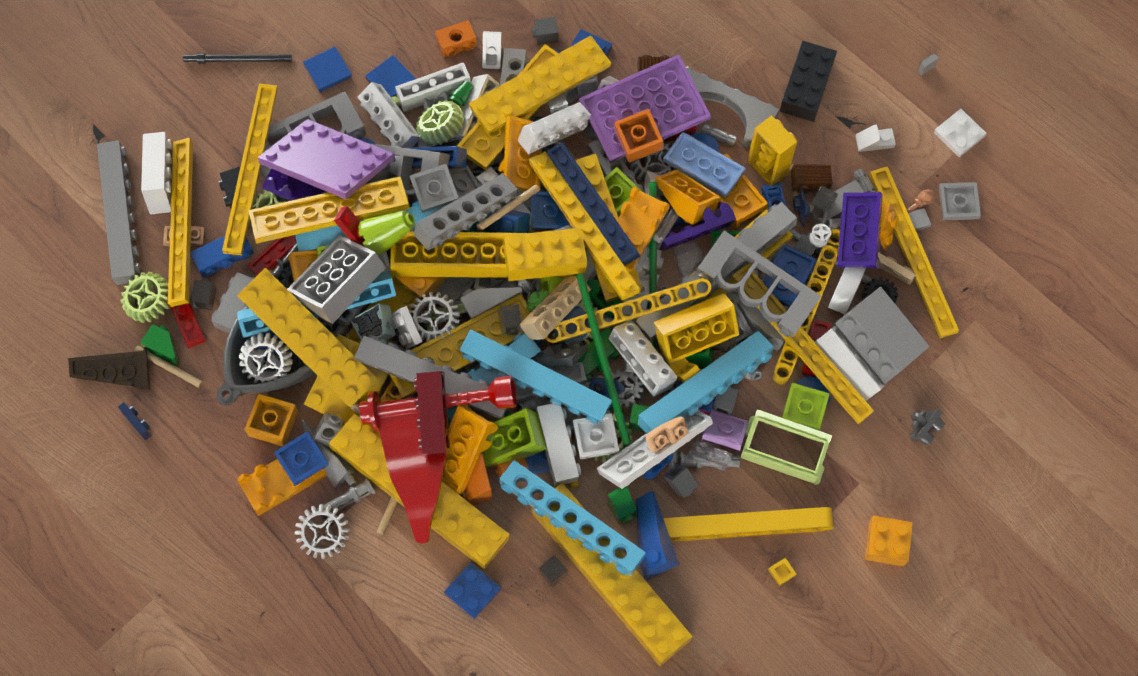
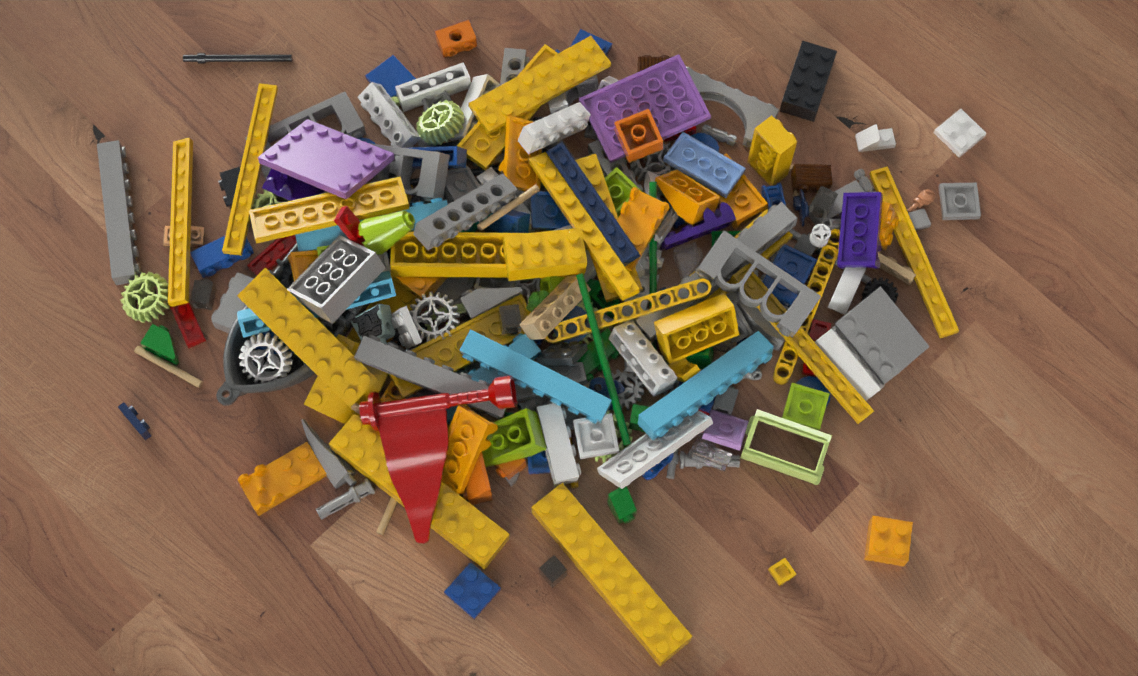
dark brown wing [68,350,150,389] -> none
white wedge [141,132,172,214] -> none
light orange brick [244,394,299,447] -> none
blue plate [274,431,329,486] -> none
white gear [295,504,350,559] -> none
blue tile [303,47,352,92] -> none
light grey brick [313,412,343,447] -> none
light grey plate [410,164,459,213] -> none
dark red brick [414,371,450,454] -> none
green cone [449,81,473,108] -> none
white slope [482,31,502,69] -> none
medium azure brick [500,460,646,576] -> none
light grey axle [517,279,534,294] -> none
dark grey brick [531,17,559,45] -> none
blue wedge [636,491,679,581] -> none
light nougat slope [645,416,689,454] -> none
dark grey brick [663,464,699,498] -> none
yellow beam [663,507,834,541] -> none
dark grey hips [909,409,945,445] -> none
light grey tile [917,54,939,76] -> none

